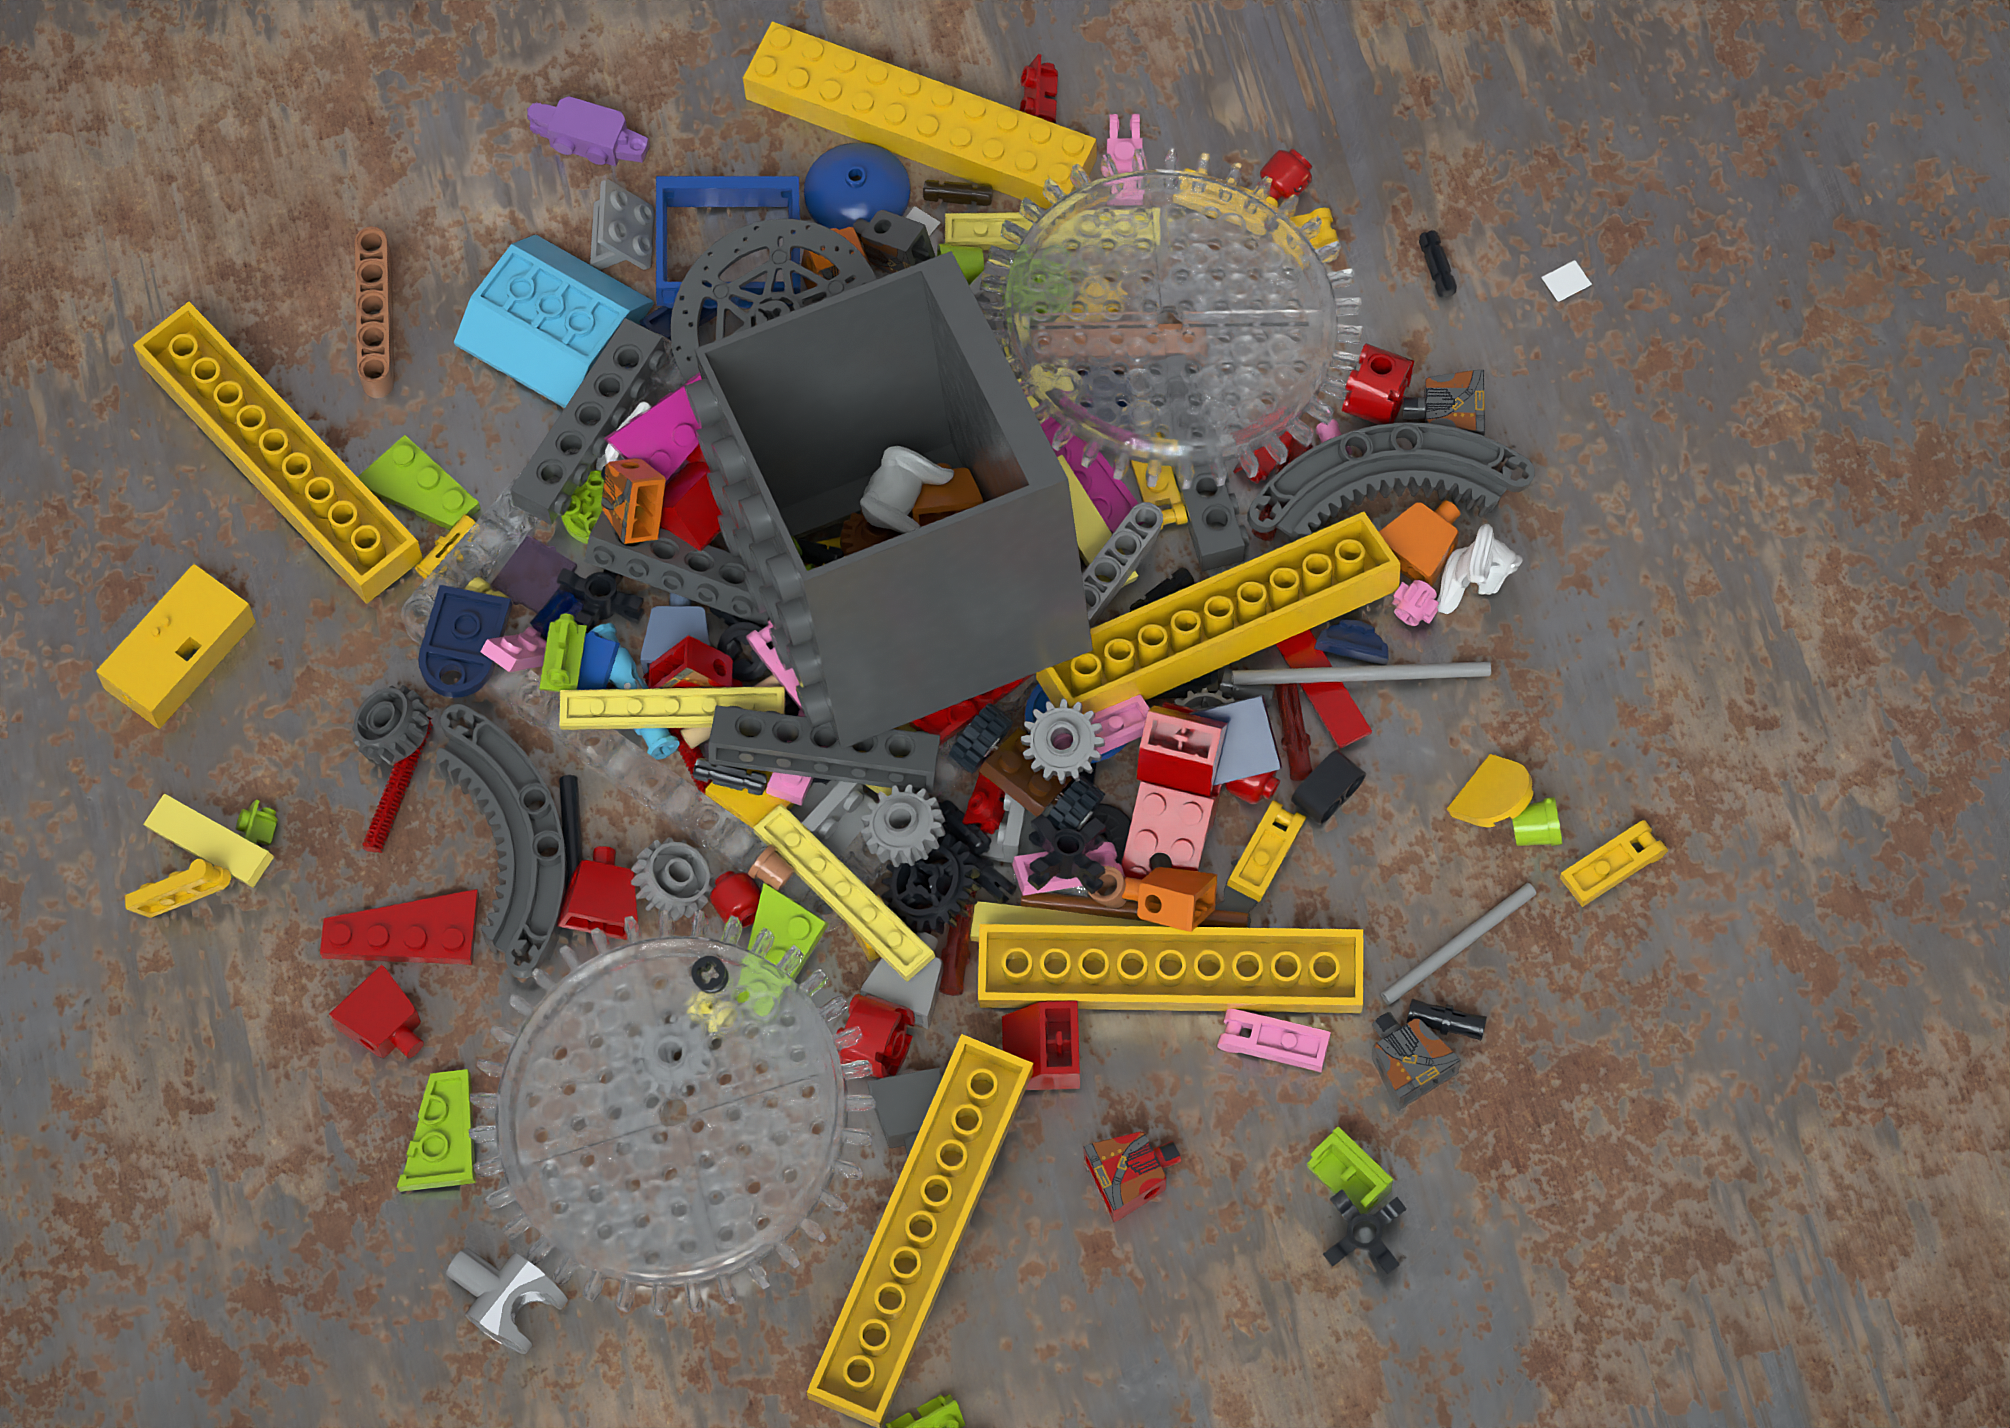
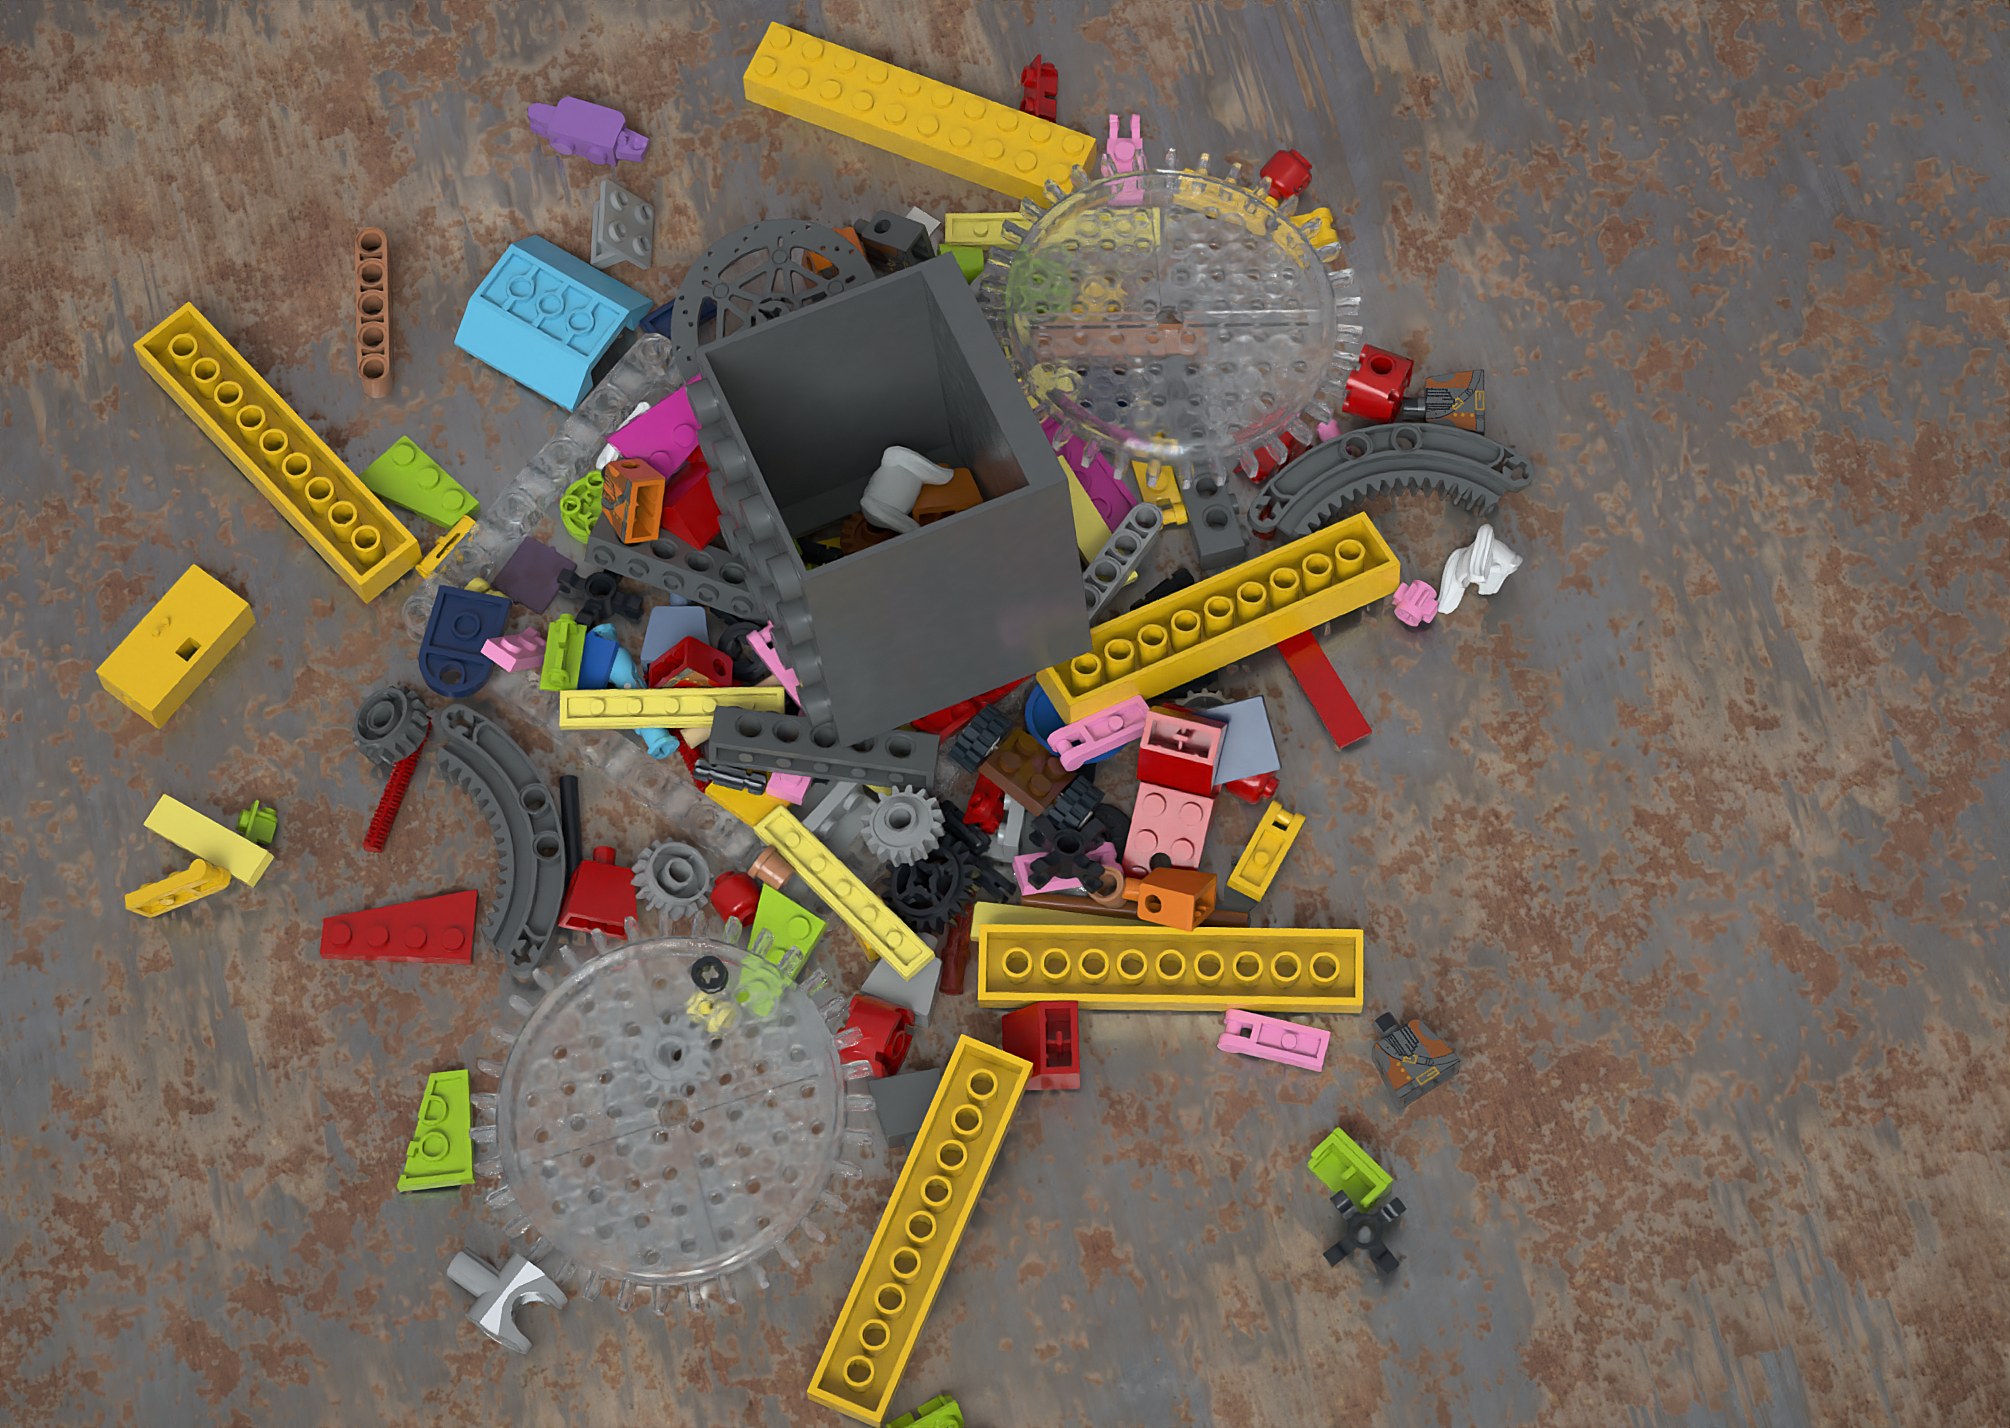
red torso [329,964,424,1059] -> none
dark grey brick [510,318,667,525] -> none
clear blue piece [530,589,584,641] -> none
blue window [656,176,801,309] -> none
blue dish [804,142,910,230] -> none
dark brown axle [923,180,993,206] -> none
light grey gear [1021,699,1105,784] -> none
torso [1083,1131,1181,1222] -> none
dark grey pin [1219,668,1276,708] -> none
light grey piece [1231,661,1491,686] -> none
clear red pin [1274,683,1313,781] -> none
black beam [1291,750,1366,825] -> none
dark blue tile [1314,619,1389,665] -> none
orange torso [1379,500,1461,587] -> none
light grey piece [1380,882,1537,1005] -> none
black pin [1406,999,1487,1041] -> none
black axle [1419,230,1457,298] -> none
yellow tile [1447,754,1534,827] -> none
lime piece [1512,797,1563,846] -> none
white sticker [1541,260,1592,302] -> none
yellow plate [1560,820,1668,907] -> none

